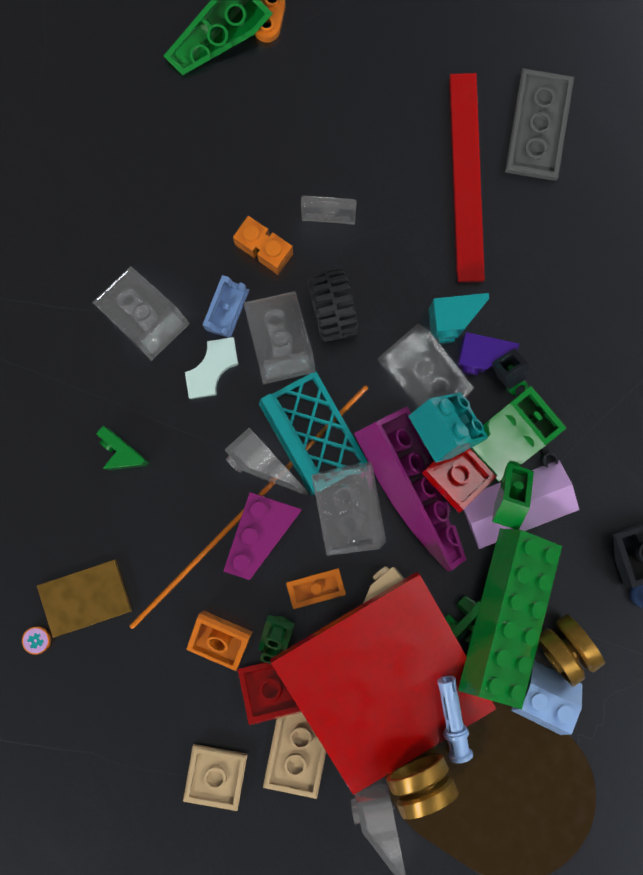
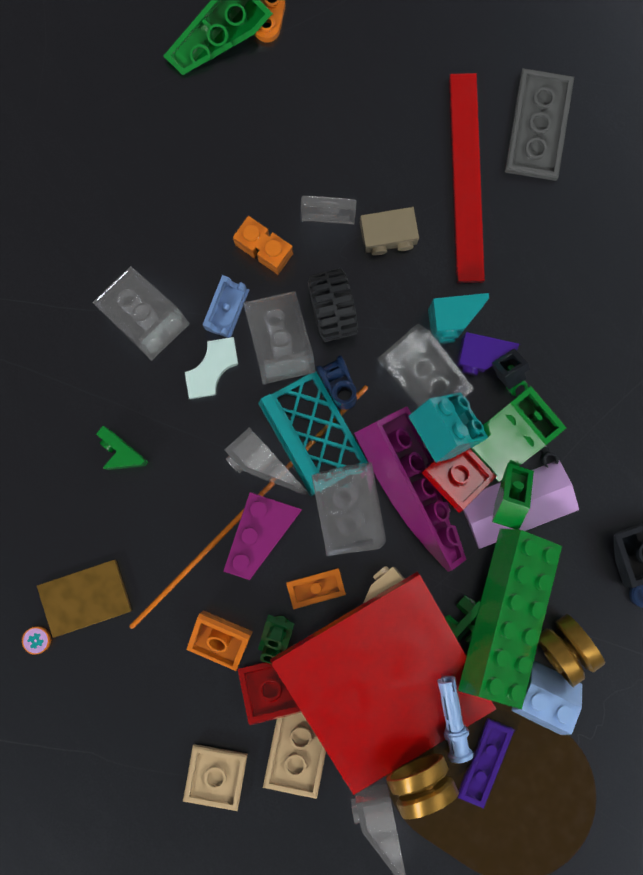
none -> dark blue piece [316,355,357,410]
none -> dark tan brick [360,207,419,255]
none -> dark purple tile [458,718,514,809]

